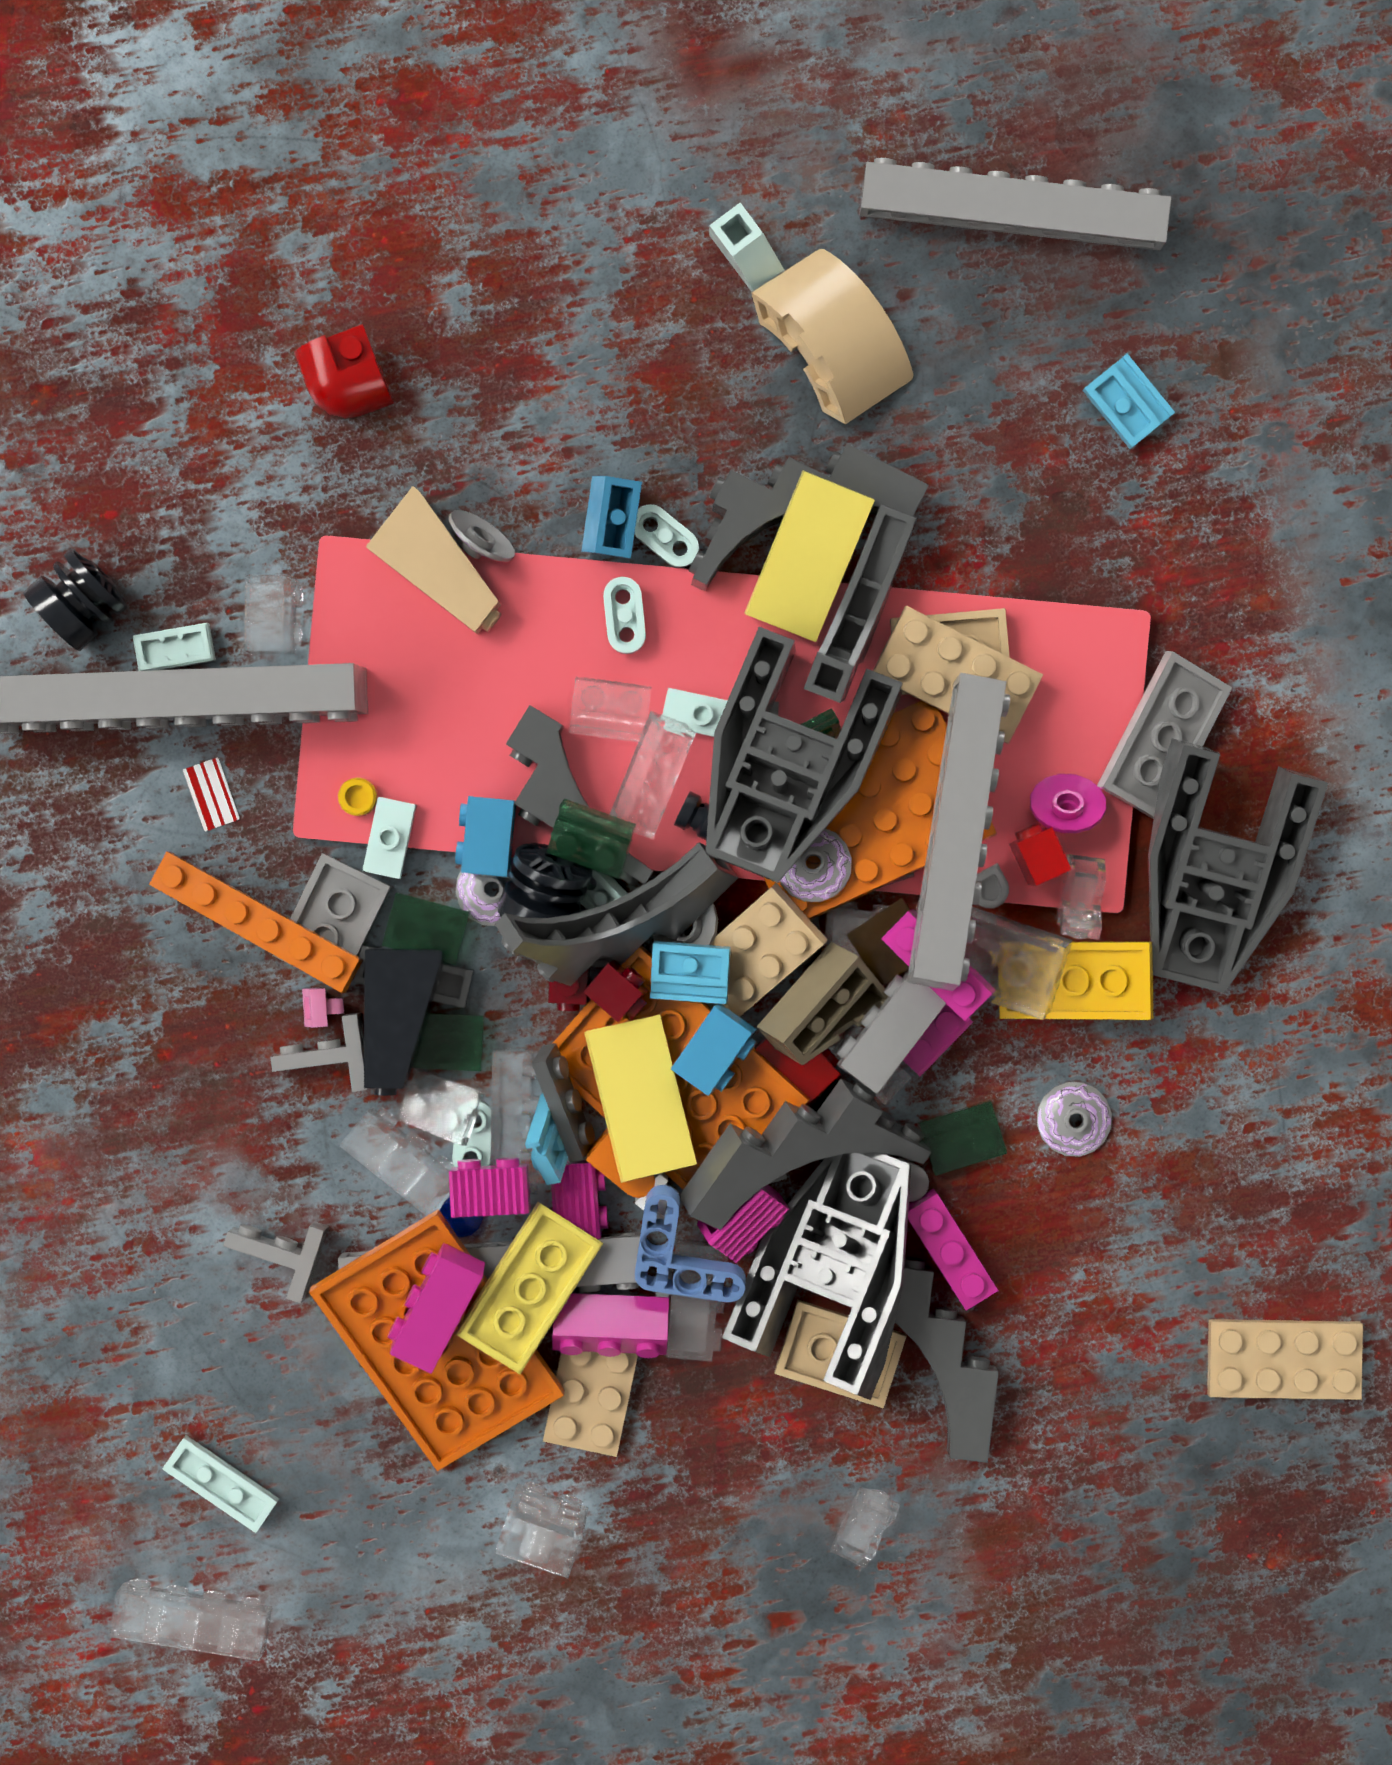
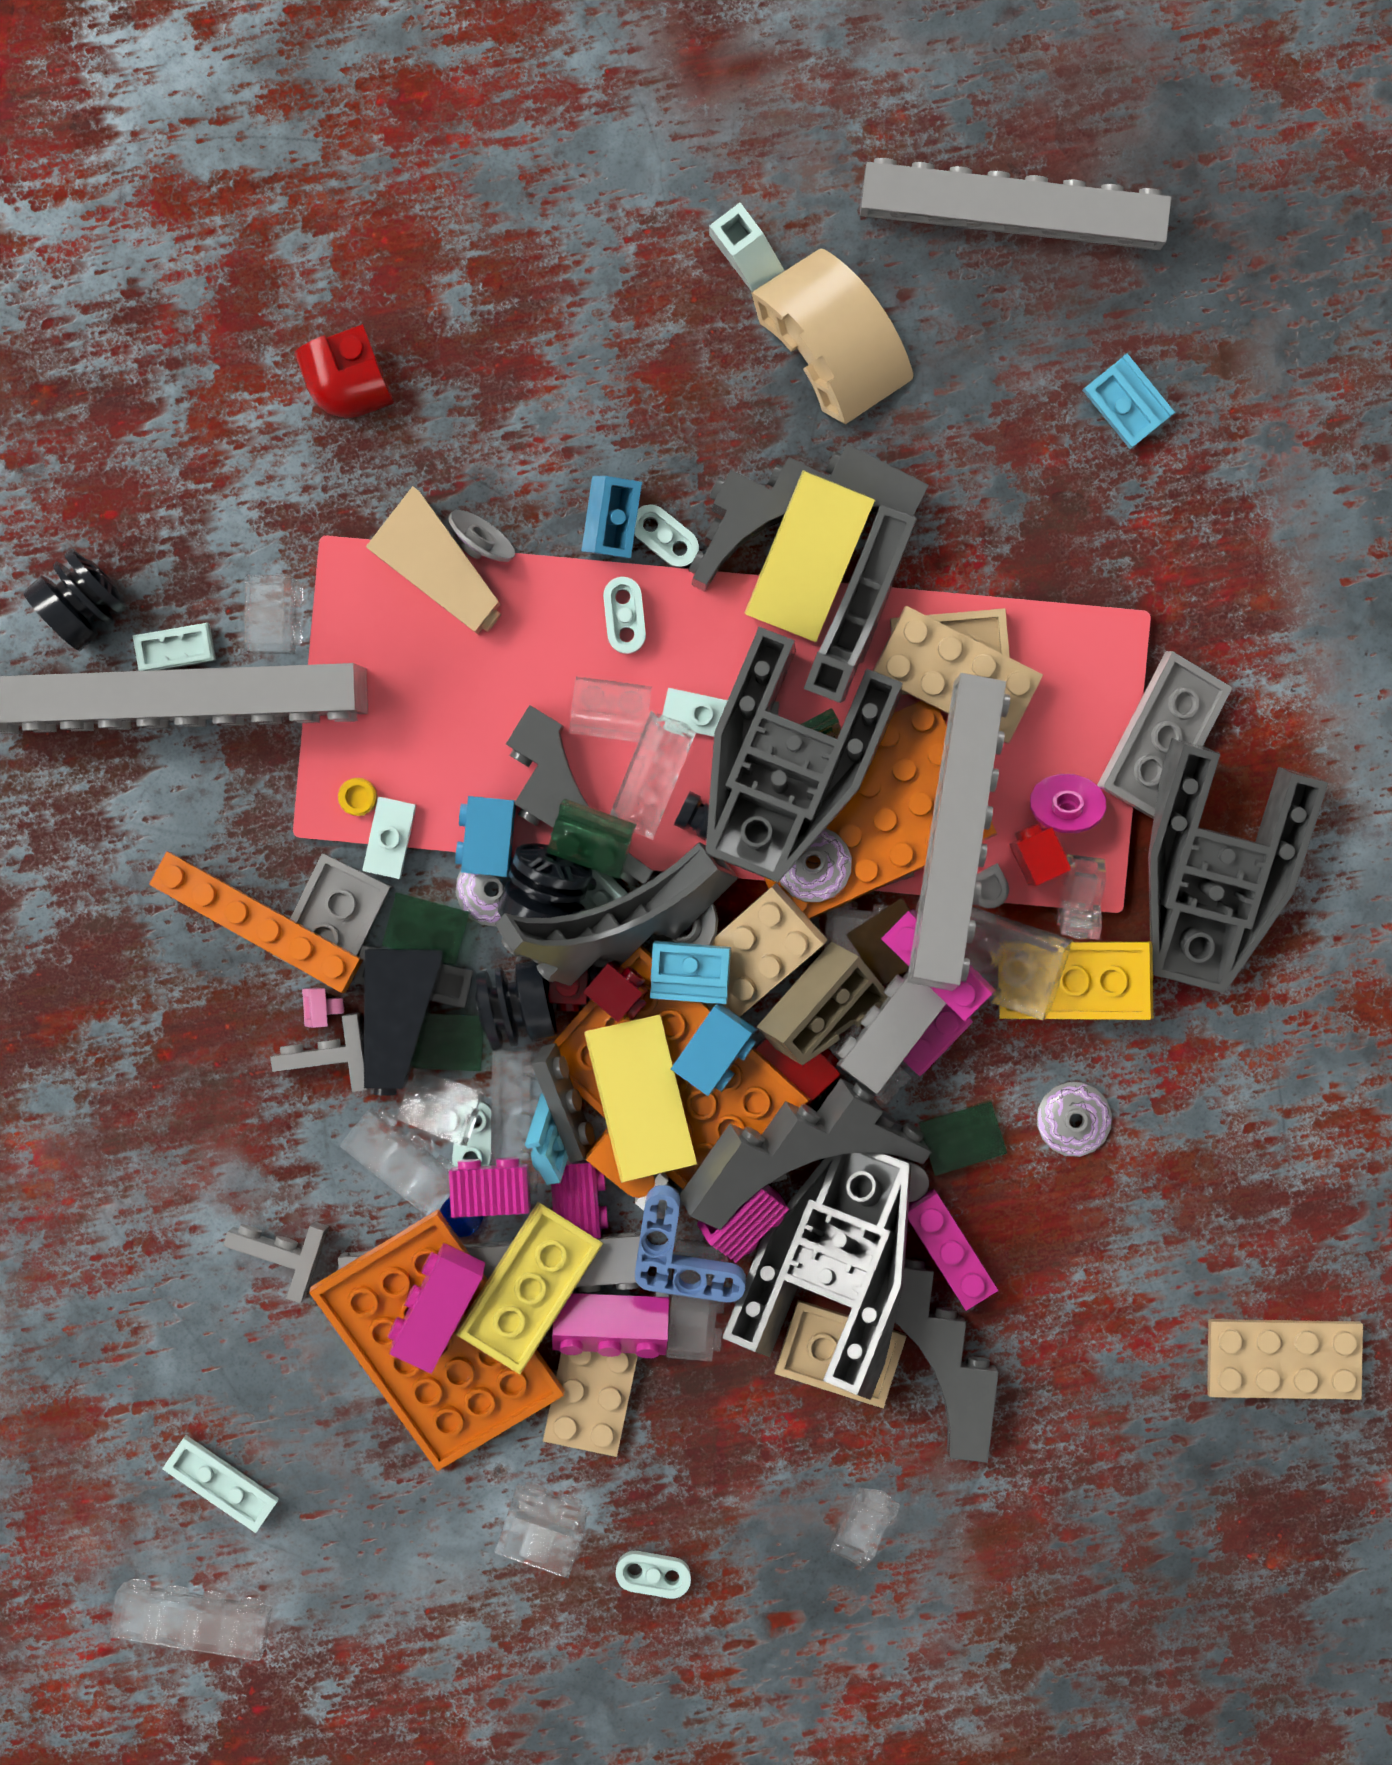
sticker [183,758,240,831] -> none
none -> black wheel [475,960,557,1051]
none -> light aqua plate [616,1551,691,1599]

